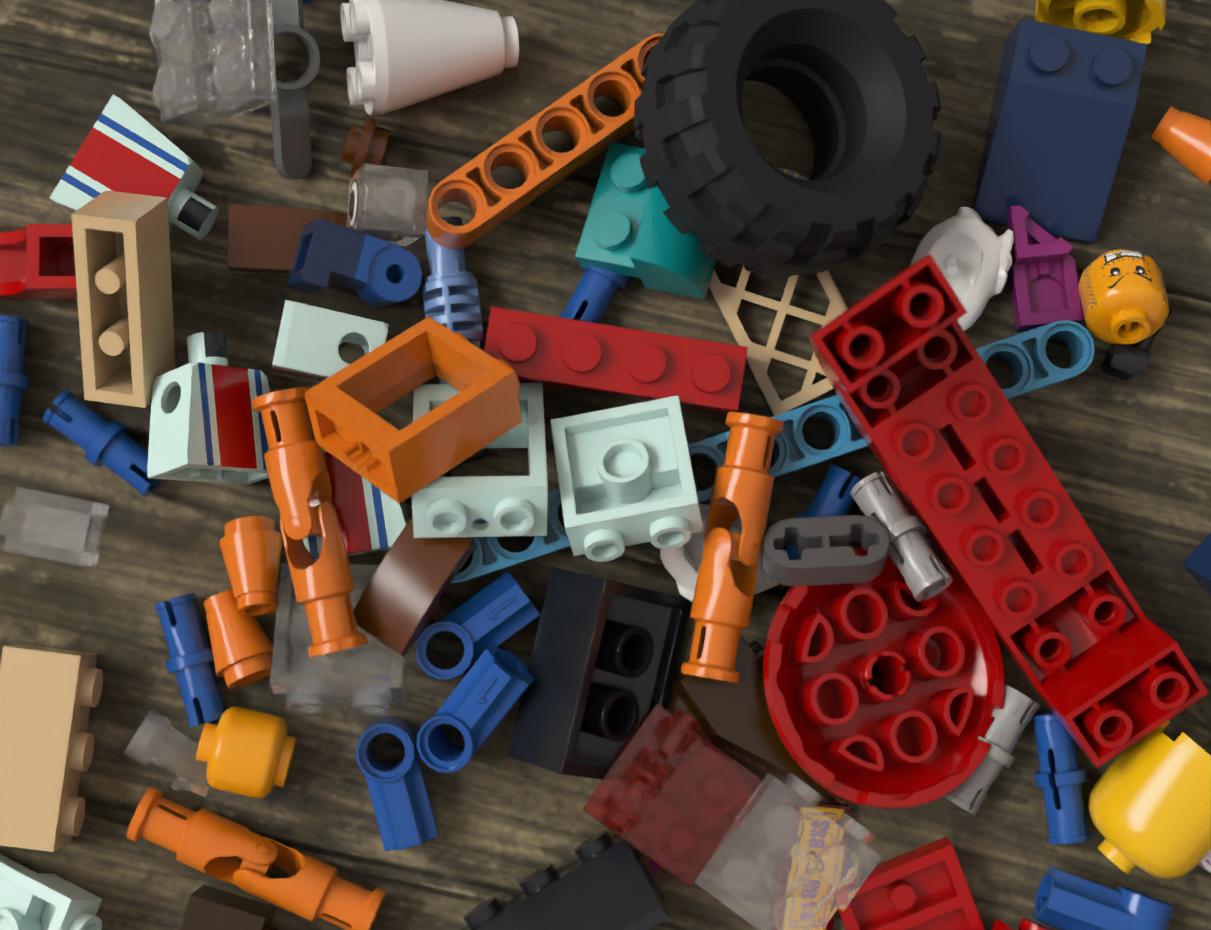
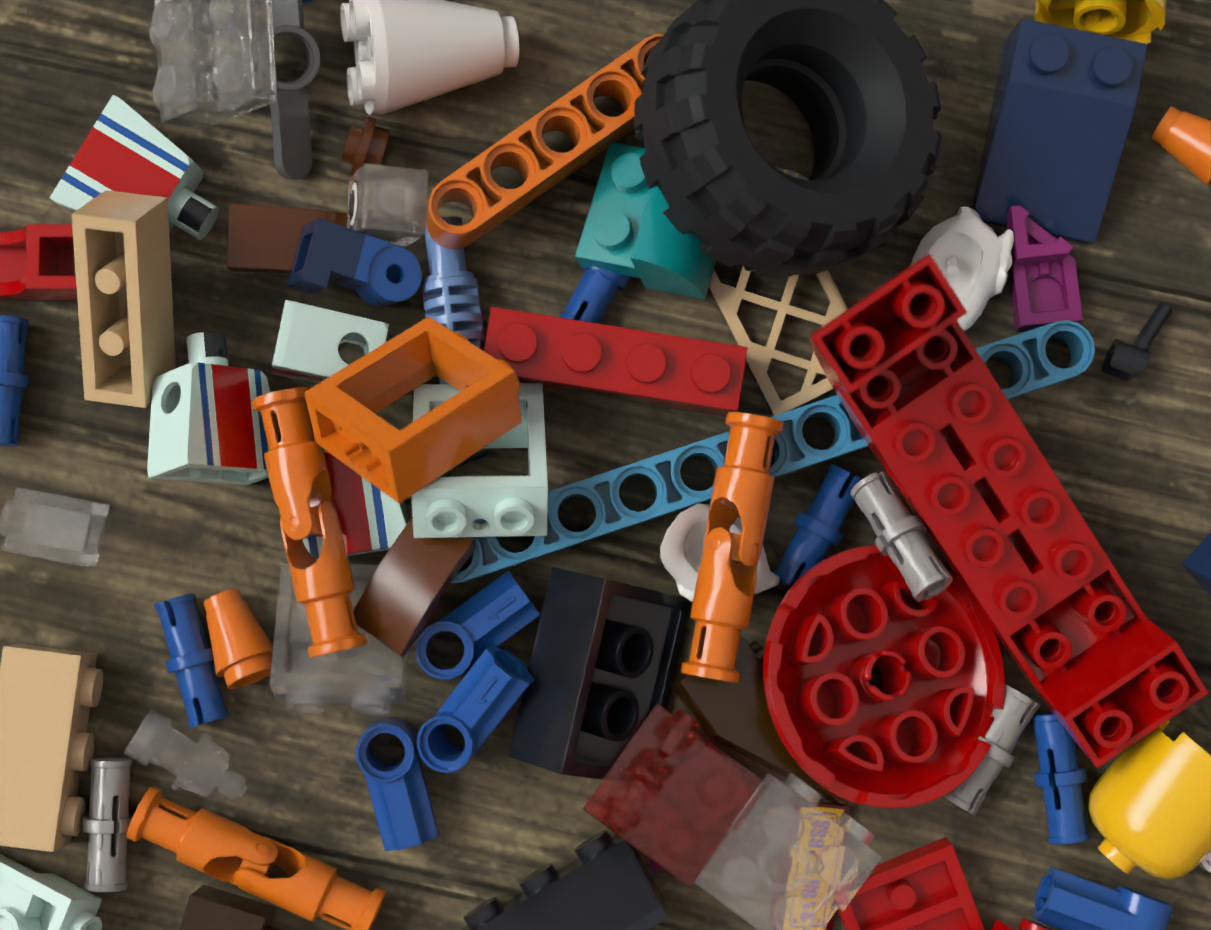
blue pin [43,390,161,498] -> none
light orange head [196,706,297,799] -> none
orange cone [219,516,283,616] -> none
light aqua plate [550,395,704,562] -> none
dark grey beam [762,515,889,586] -> none
light orange head [1078,249,1169,345] -> none
none -> light grey pin [82,758,133,892]

